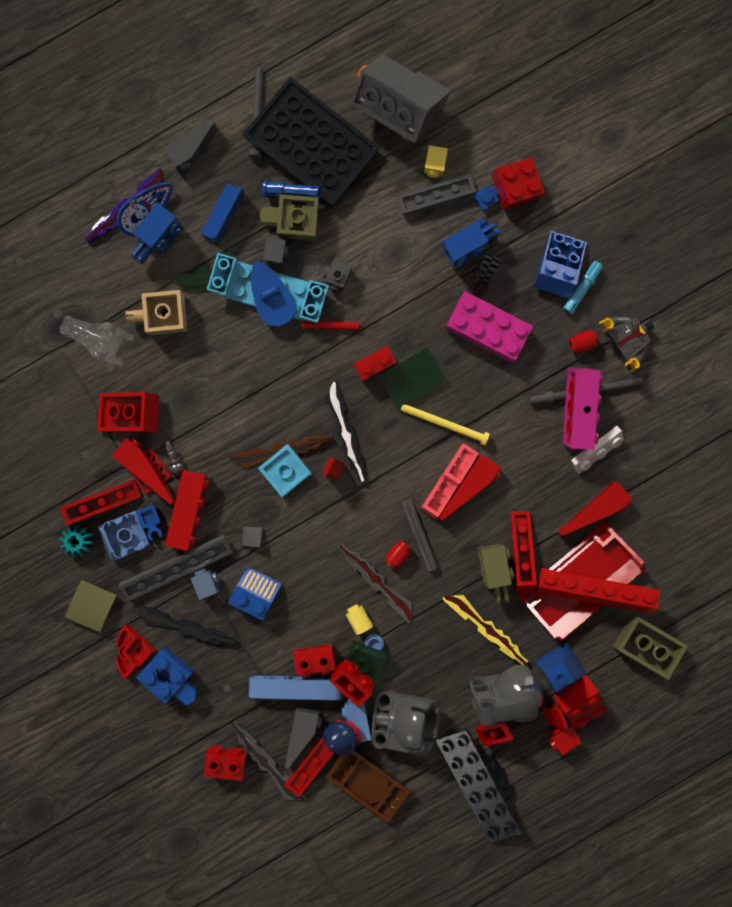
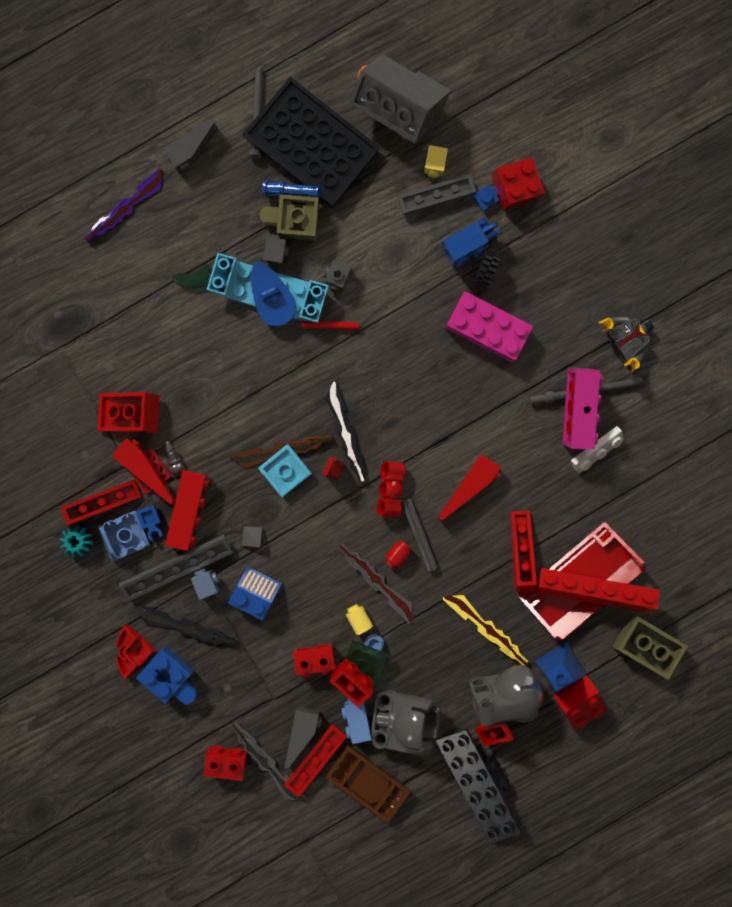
clear animal [60,316,135,366] -> none
olive slope [65,580,117,633] -> none
shield [117,183,173,237] -> none
tan brick [125,290,188,335] -> none
blue brick [131,203,182,265] -> none
blue panel [201,183,245,244] -> none
medium blue beam [249,676,343,700] -> none
dark blue hair [323,719,362,755] -> none
red brick [354,345,397,382] -> none
clear green tile [378,347,446,409] -> none
light yellow bar [401,404,490,446] -> none
coral slope [420,443,479,520] -> none
olive brick [477,543,514,605] -> none
blue slope [533,231,587,299] -> none
red slope [542,702,568,729] -> none
red brick [549,722,582,755] -> none
red slope [557,481,633,536] -> none
medium azure axle [563,261,603,314] -> none
red brick [569,329,599,353] -> none
none -> red piece [376,461,406,518]

